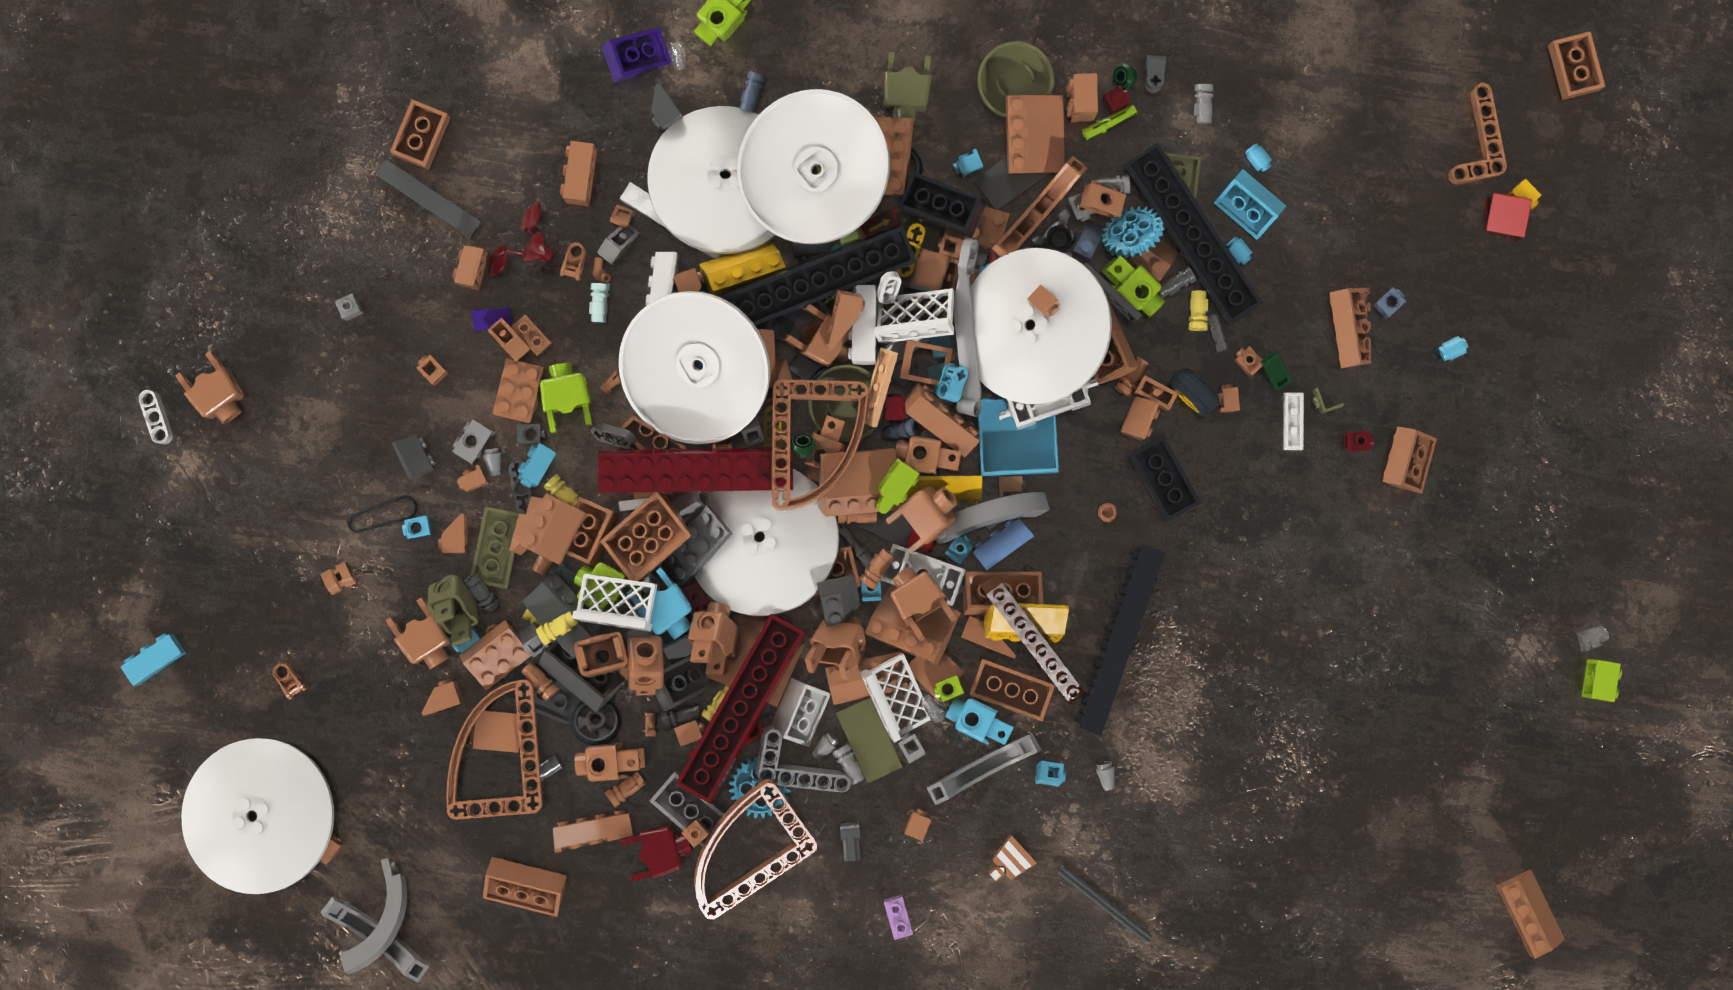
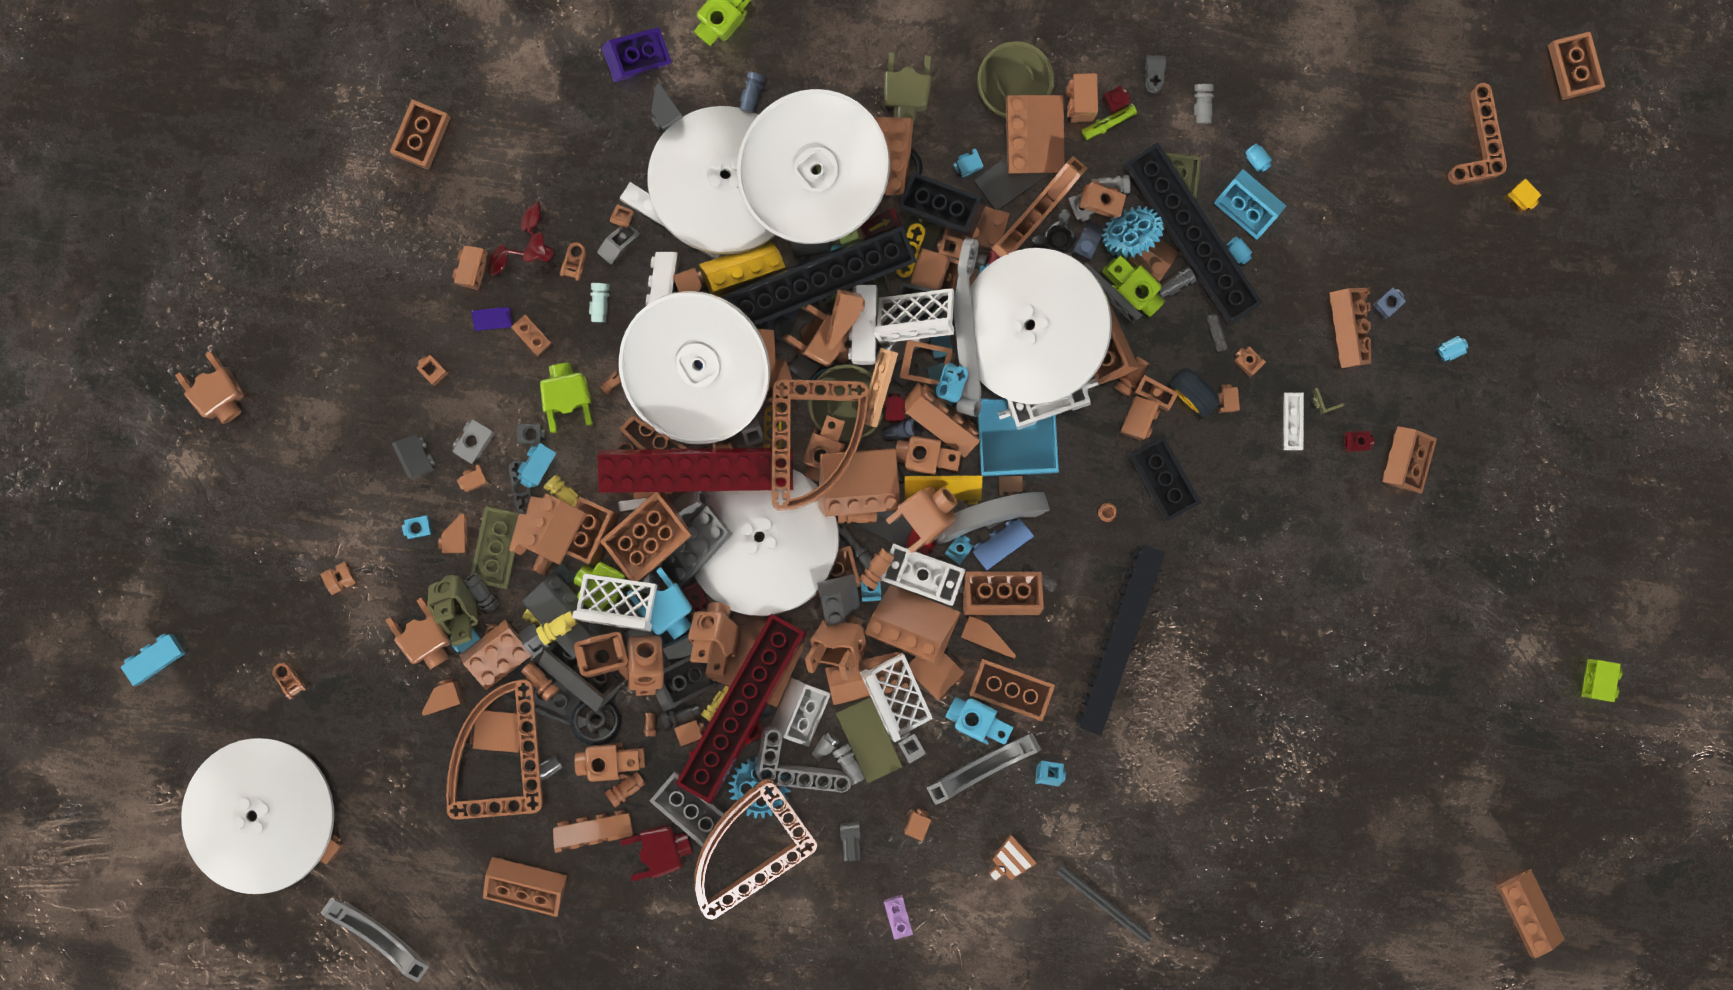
white beam [139,390,173,444] -> none
light grey brick [335,294,364,321] -> none
light grey arch [340,858,407,974] -> none
black piece [347,495,417,533] -> none
dark grey tile [375,159,481,238] -> none
light grey cone [482,447,501,476] -> none
nougat brick [488,317,530,361] -> none
nougat brick [493,358,546,424] -> none
nougat brick [560,141,597,206] -> none
dark grey beam [591,422,637,449] -> none
nougat arm [592,257,611,284] -> none
clear cone [668,42,686,70] -> none
nougat brick [682,818,710,848] -> none
dark green cone [790,433,816,458] -> none
white plate [876,271,901,304] -> none
lime hinge [876,458,919,514] -> none
nougat piece [891,568,956,642] -> none
clear cone [920,694,947,723] -> none
lime brick [933,675,964,702] -> none
brick [981,574,1085,704] -> none
yellow slope [984,603,1069,643] -> none
nougat brick [1027,284,1060,319] -> none
light grey cone [1096,761,1115,791] -> none
dark green cone [1113,63,1137,89] -> none
light yellow axle [1188,290,1208,331] -> none
dark green tile [1260,351,1292,392] -> none
tile [1486,192,1533,237] -> none
clear brick [1576,625,1609,651] -> none

